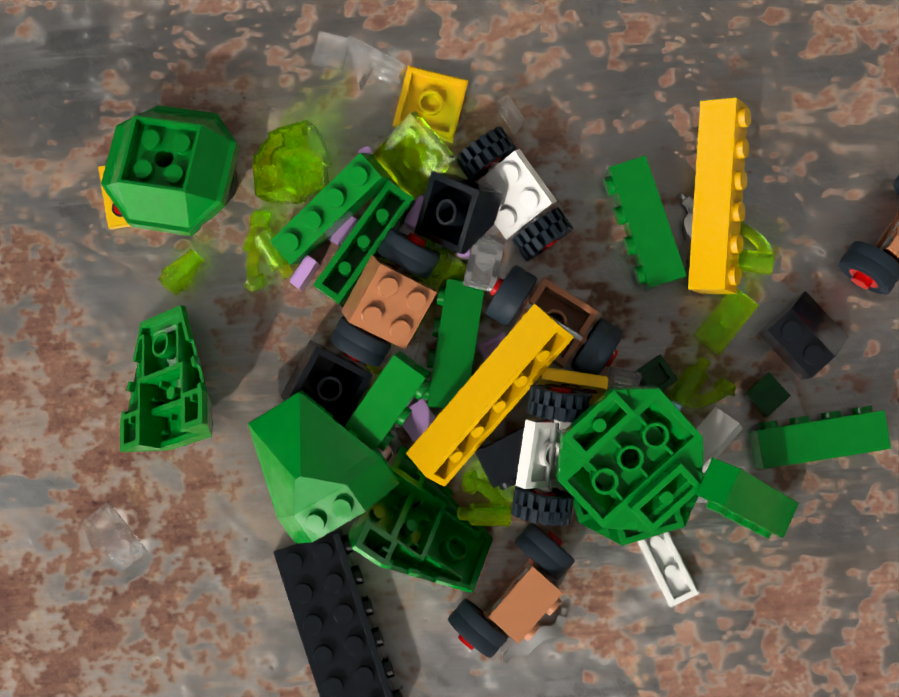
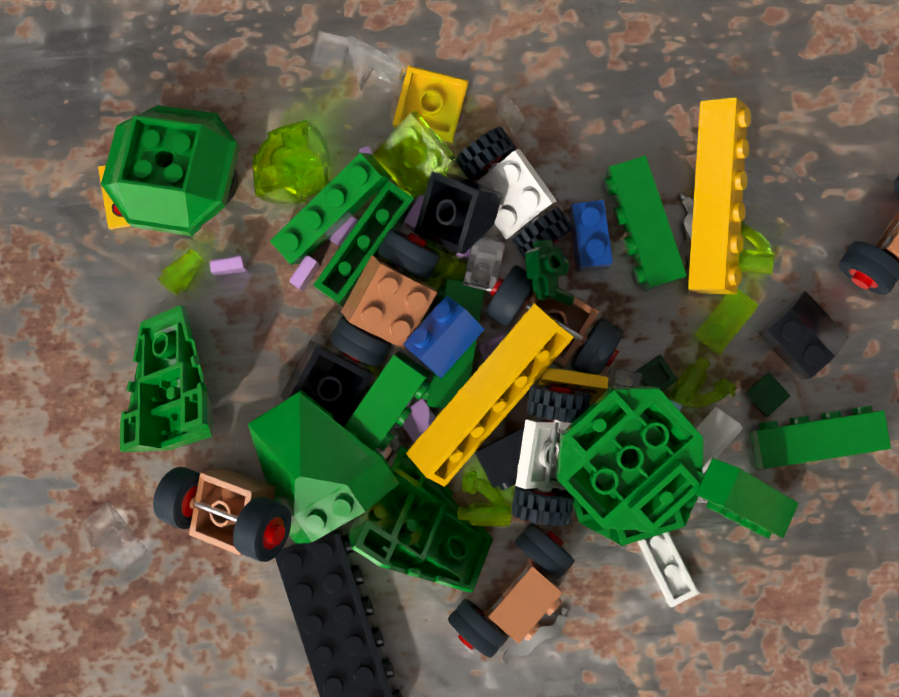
clear neon green hand [242,210,271,252] -> none
clear neon green plant [243,228,294,293] -> none
none -> brick [153,467,291,562]
none -> lavender tile [209,255,248,277]
none -> blue brick [403,295,485,378]
none -> dark green piece [525,240,574,306]
none -> blue brick [568,200,613,272]

